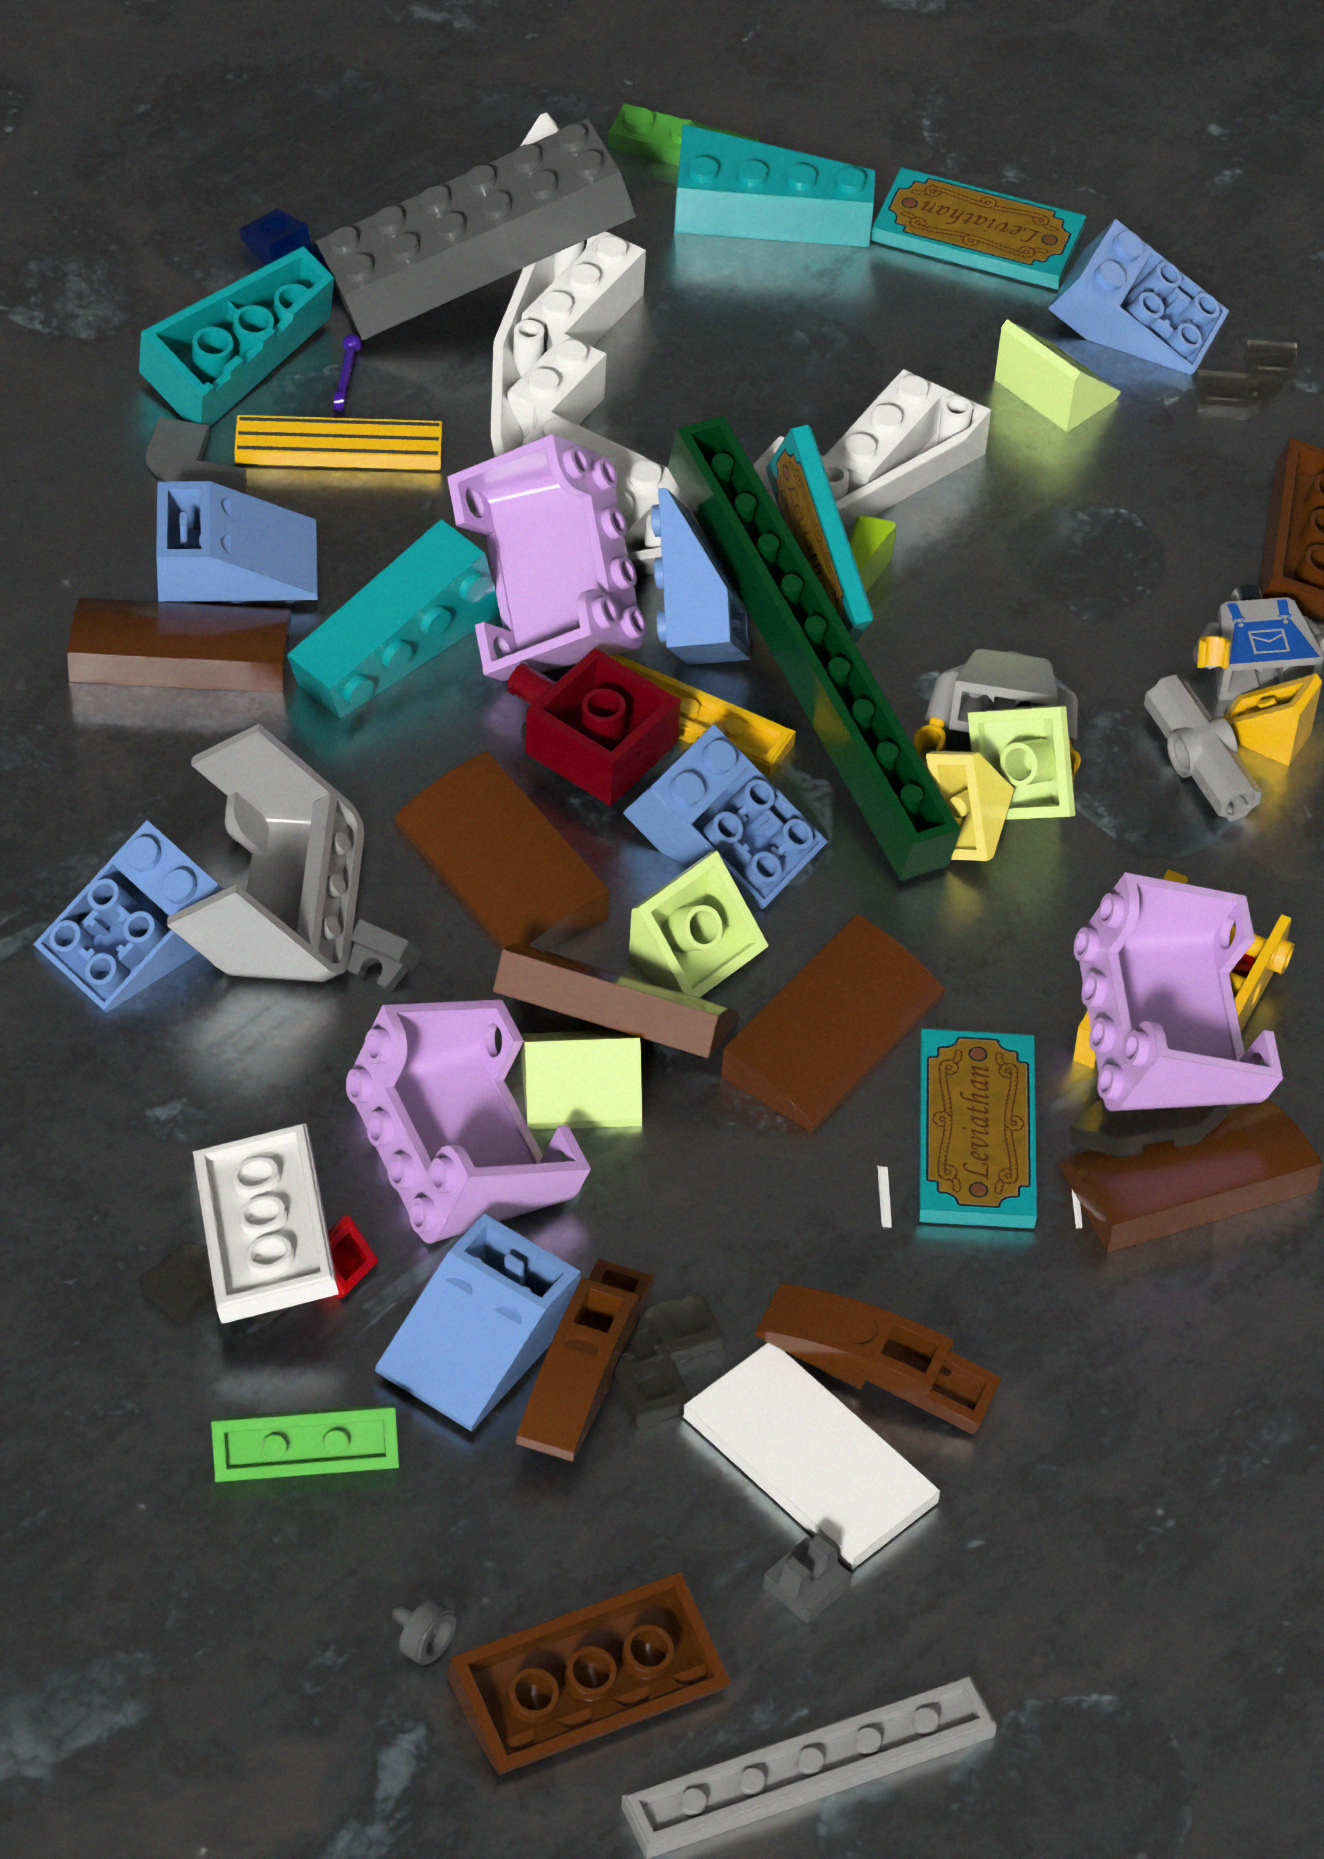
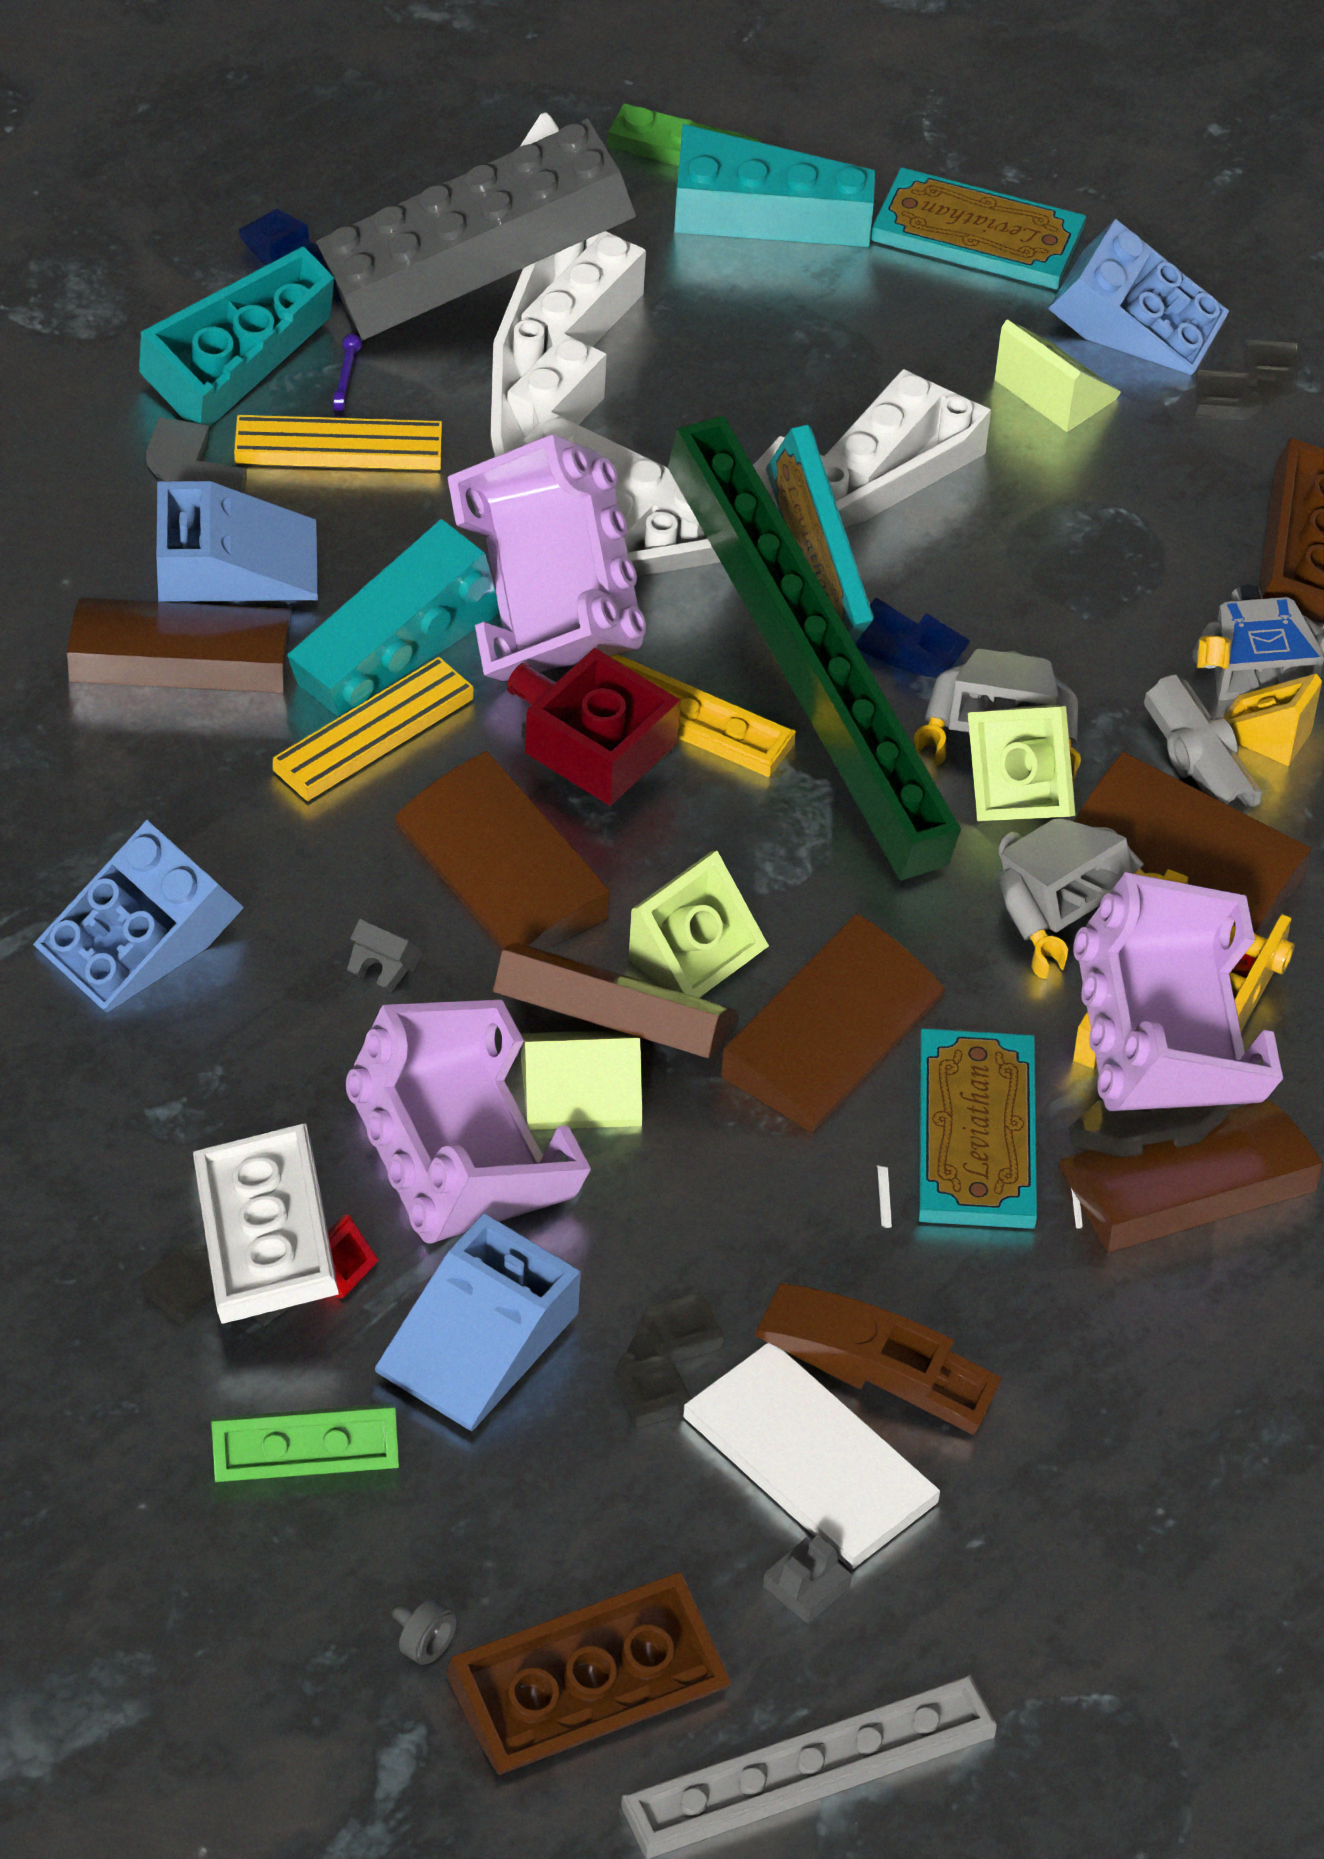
light grey windscreen [167,723,364,982] -> none
reddish brown slope [515,1259,654,1462] -> none
medium blue slope [622,724,828,910] -> none
medium blue slope [651,488,751,665] -> none
lime slope [849,515,897,593] -> none
light yellow slope [926,751,1014,861] -> none
none -> yellow tile [273,657,474,802]
none -> clear blue slope [855,597,971,678]
none -> light grey torso [999,818,1163,979]
none -> reddish brown slope [1073,752,1312,934]

